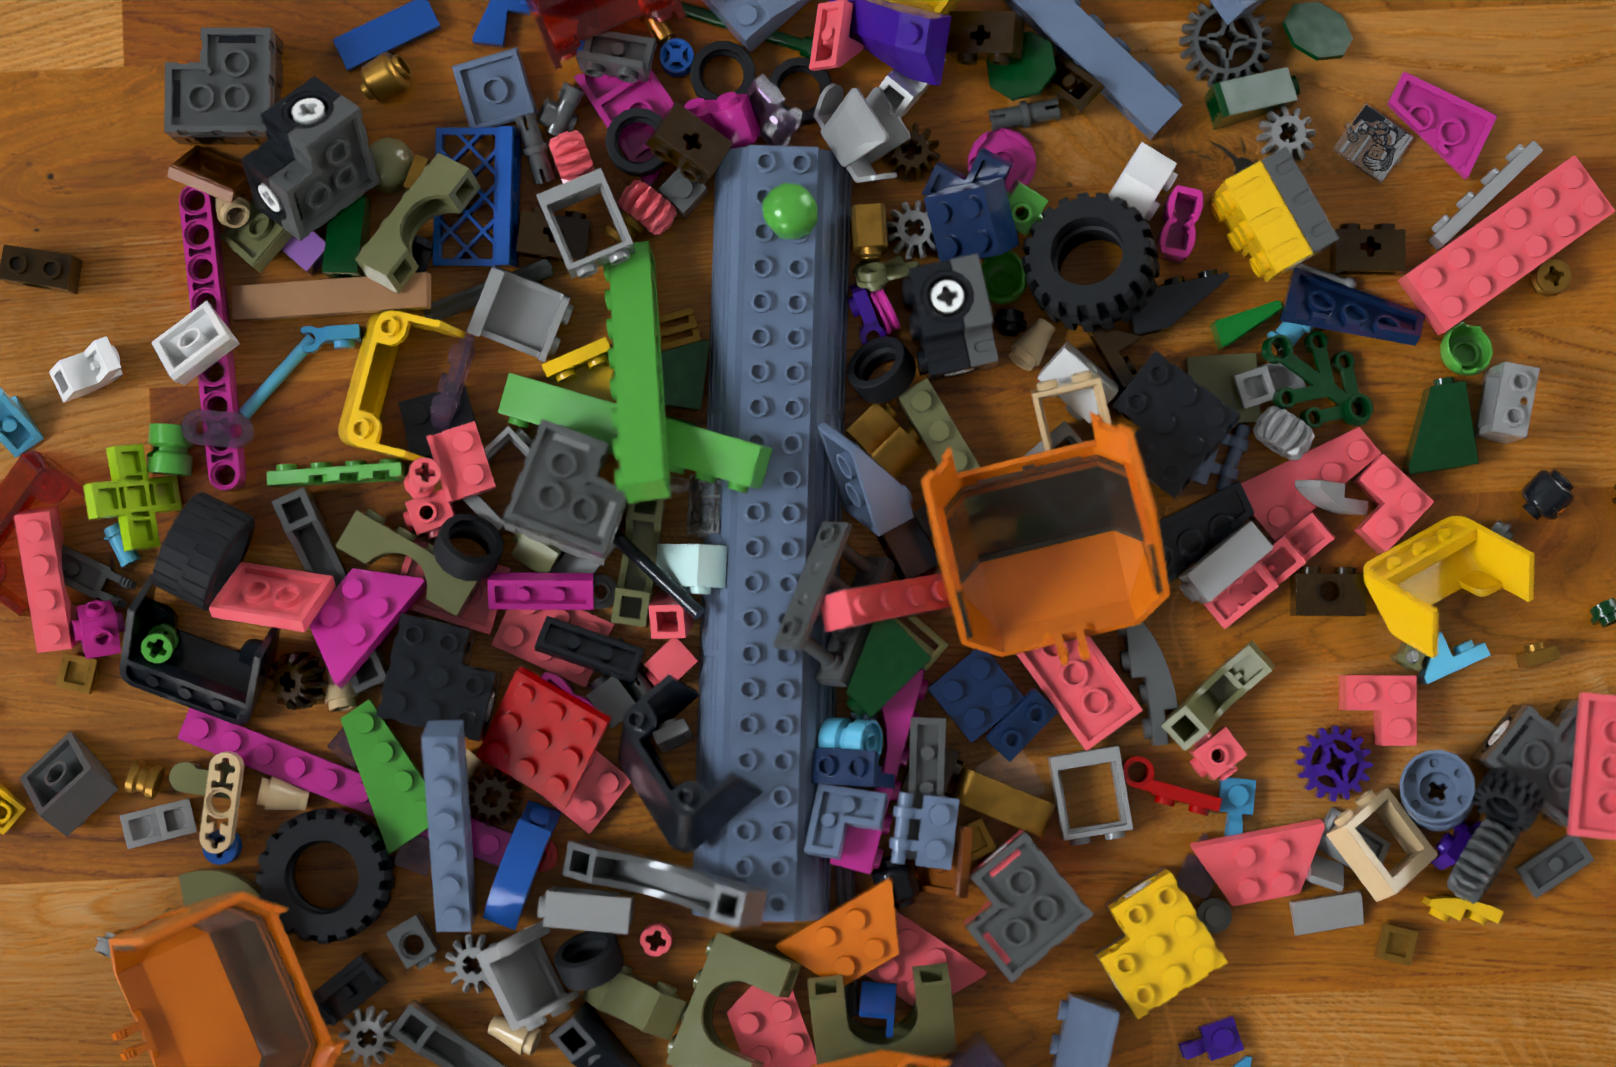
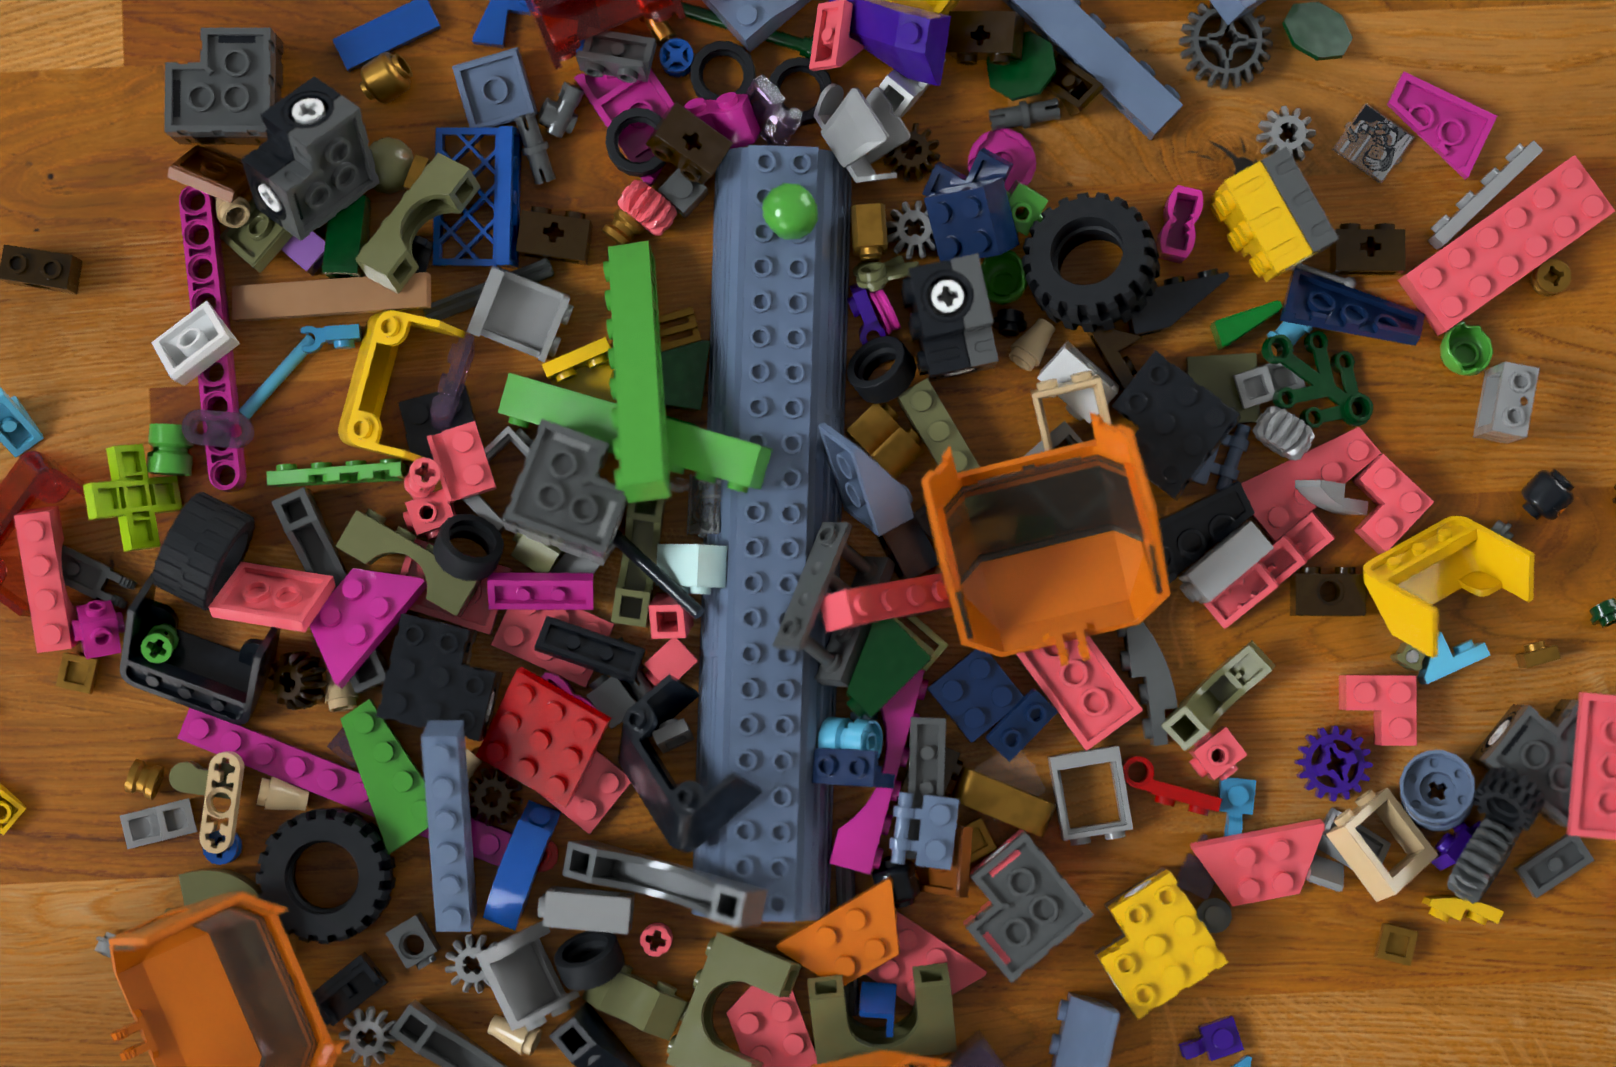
dark grey slope [20,731,118,837] -> none
white brick [49,336,123,403] -> none
medium azure pin [103,522,141,568] -> none
plate [393,835,431,876] -> none
light grey window [536,168,635,279] -> none
coral gear [549,130,595,183] -> none
dark grey plate [594,575,617,609] -> none
sand blue plate [804,783,889,860] -> none
white brick [1109,142,1178,221] -> none
slope [1204,67,1300,130] -> none
light grey slope [1289,889,1364,936] -> none
dark green slope [1402,377,1479,476] -> none

